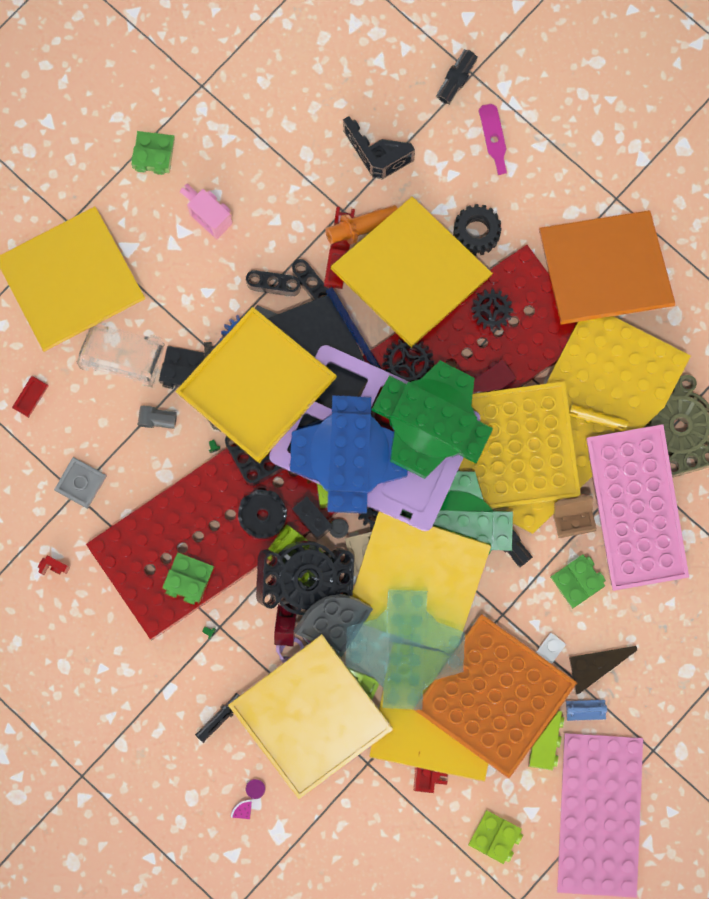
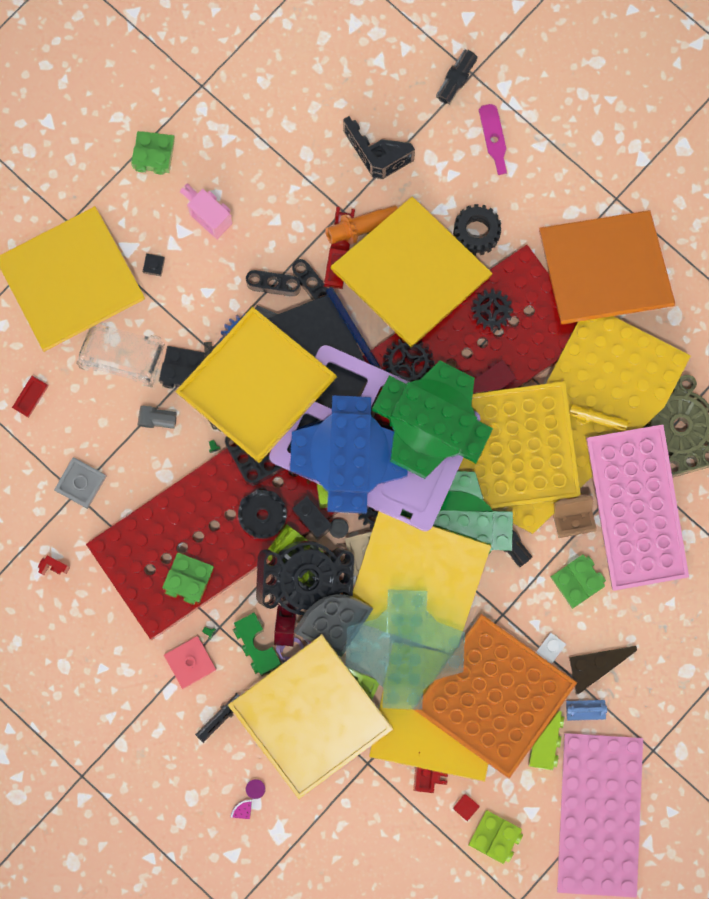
none -> black plate [142,253,165,277]
none -> coral plate [164,636,216,689]
none -> green arch [232,613,281,676]
none -> red tile [452,794,480,822]

